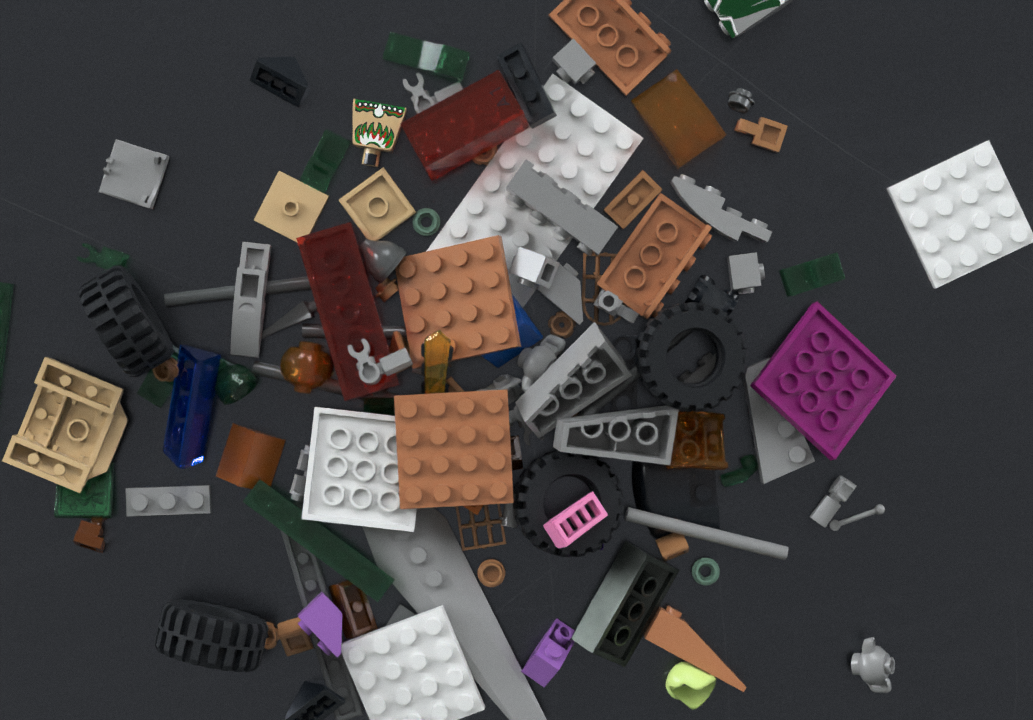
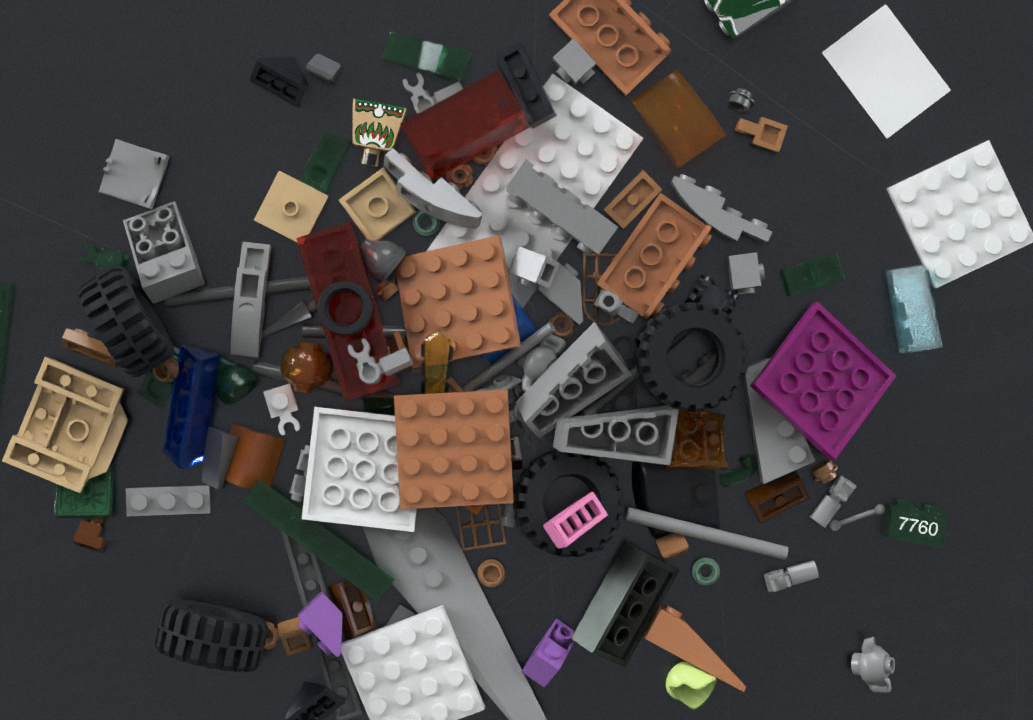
none -> medium nougat plate [62,328,117,367]
none -> light grey slope [123,201,205,304]
none -> dark grey slope [201,426,239,490]
none -> white plate [263,383,300,435]
none -> dark grey slope [306,54,341,83]
none -> black tyre [318,281,373,336]
none -> light grey slope [383,148,483,229]
none -> medium nougat plate [446,162,473,190]
none -> light grey bar [462,322,556,392]
none -> reddish brown slope [745,470,809,523]
none -> light grey bar [764,560,819,592]
none -> medium nougat plate [811,459,838,484]
none -> white sticker [822,4,951,138]
none -> clear green brick [883,499,949,548]
none -> clear light blue wedge [886,264,943,353]

